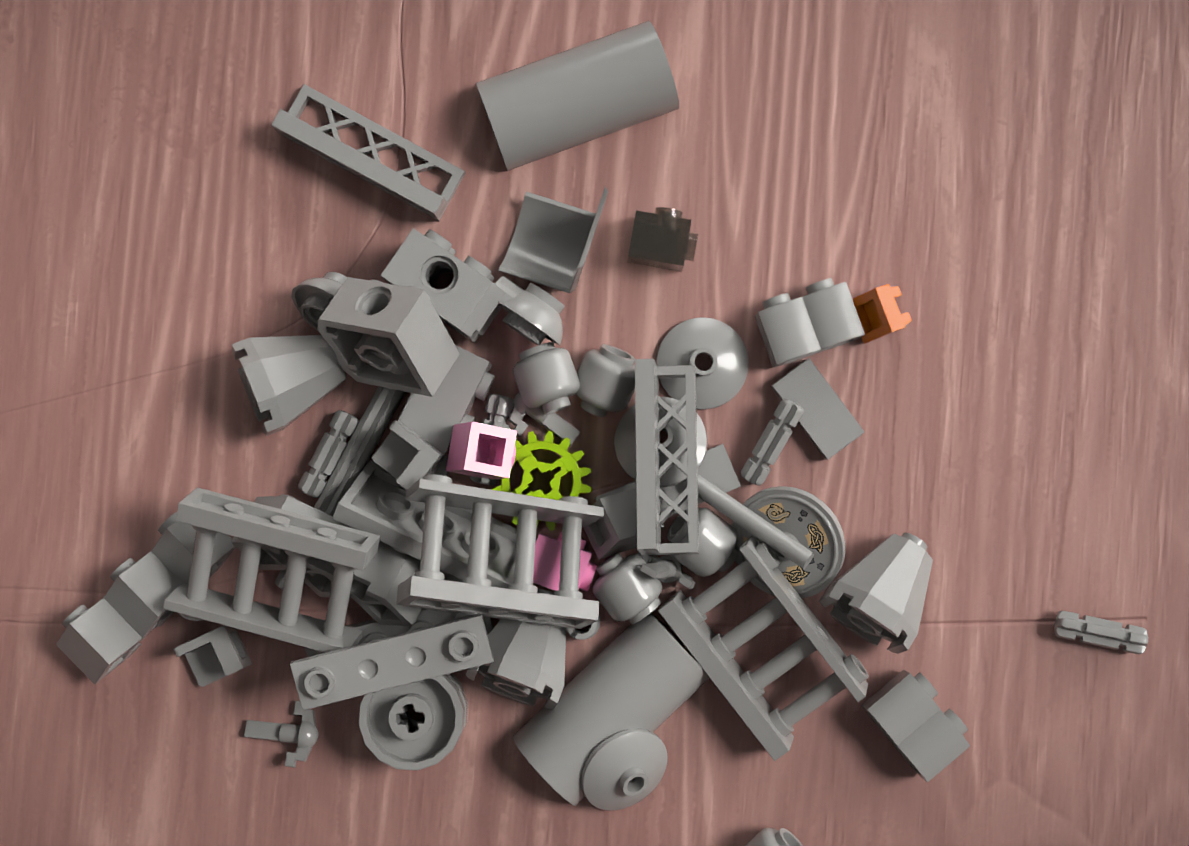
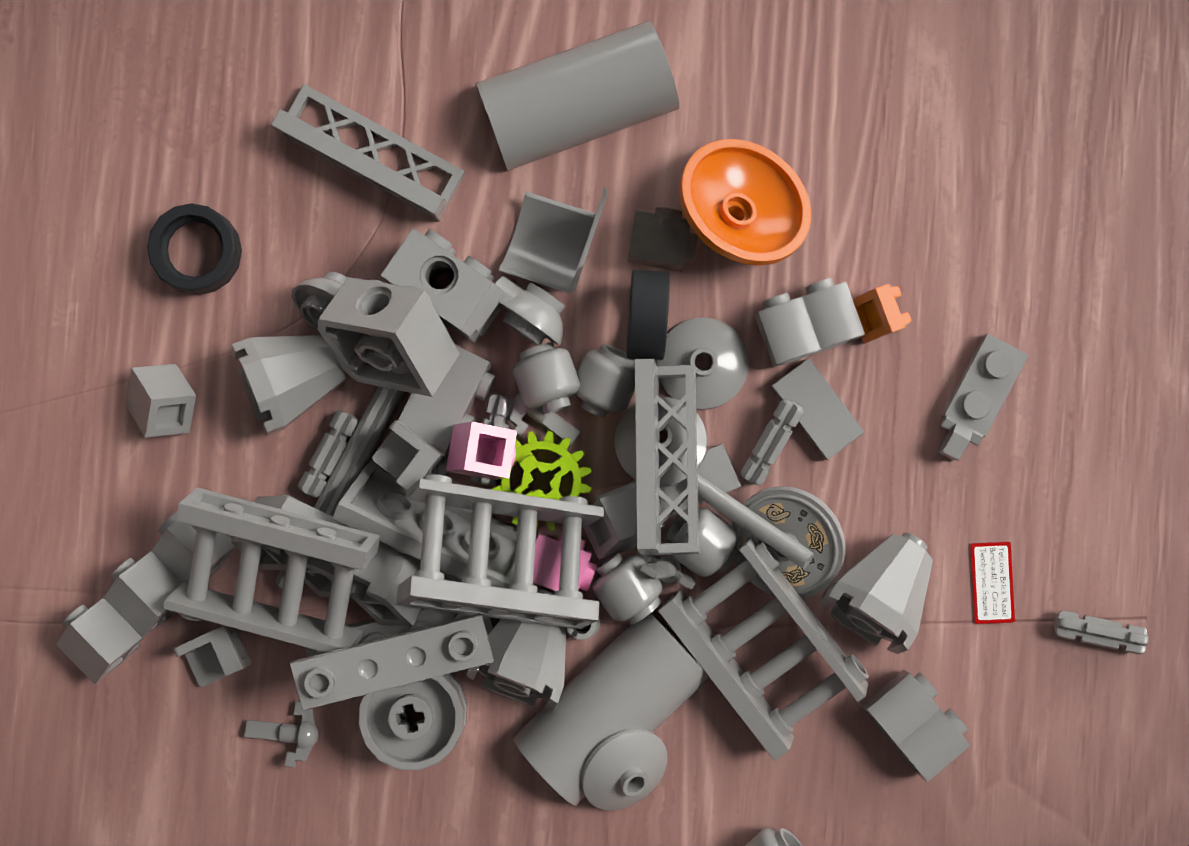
none -> light grey panel [126,364,196,438]
none -> black tyre [147,203,242,295]
none -> black tyre [626,270,670,360]
none -> orange dish [679,139,811,266]
none -> light grey hinge [938,333,1029,461]
none -> white sticker [970,542,1015,624]

